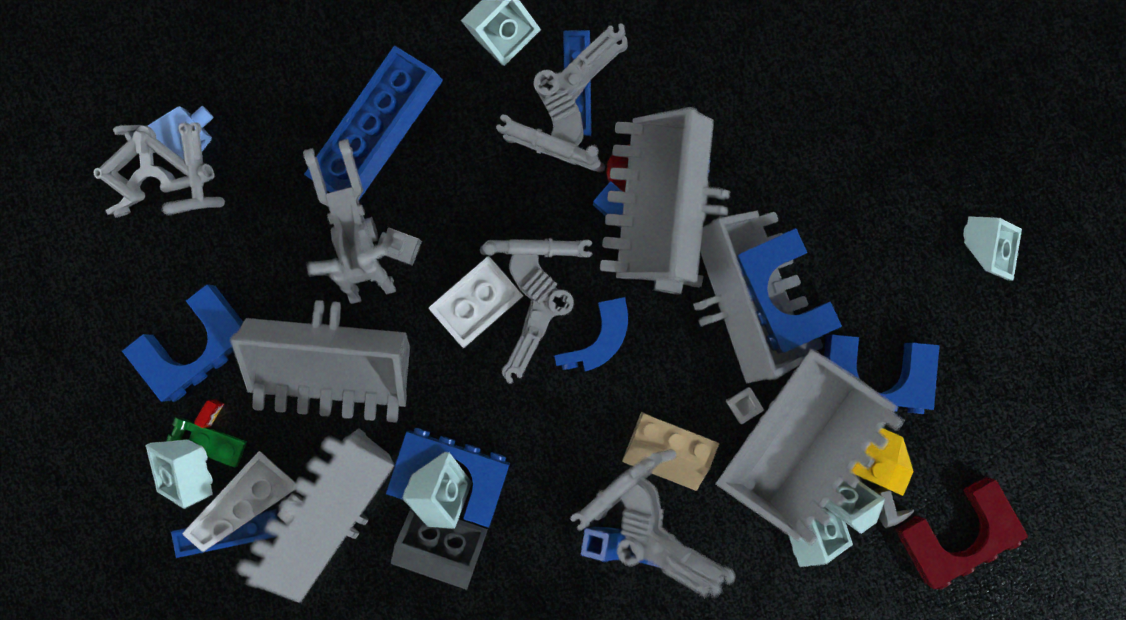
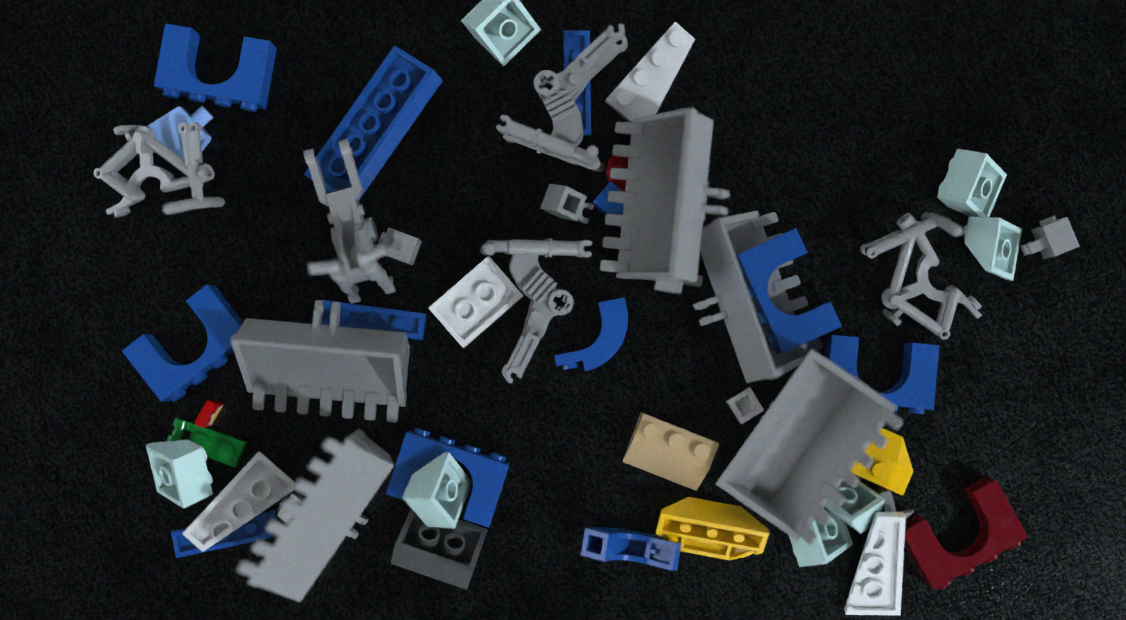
light grey piece [571,449,734,596] -> none
none -> blue arch [154,24,277,111]
none -> blue tile [321,300,427,340]
none -> light grey brick [540,184,594,224]
none -> white wing [605,22,695,123]
none -> yellow wedge [656,497,769,560]
none -> white wing [844,512,906,615]
none -> light grey piece [860,212,982,340]
none -> light aqua slope [937,149,1007,217]
none -> light grey brick [1020,215,1080,259]

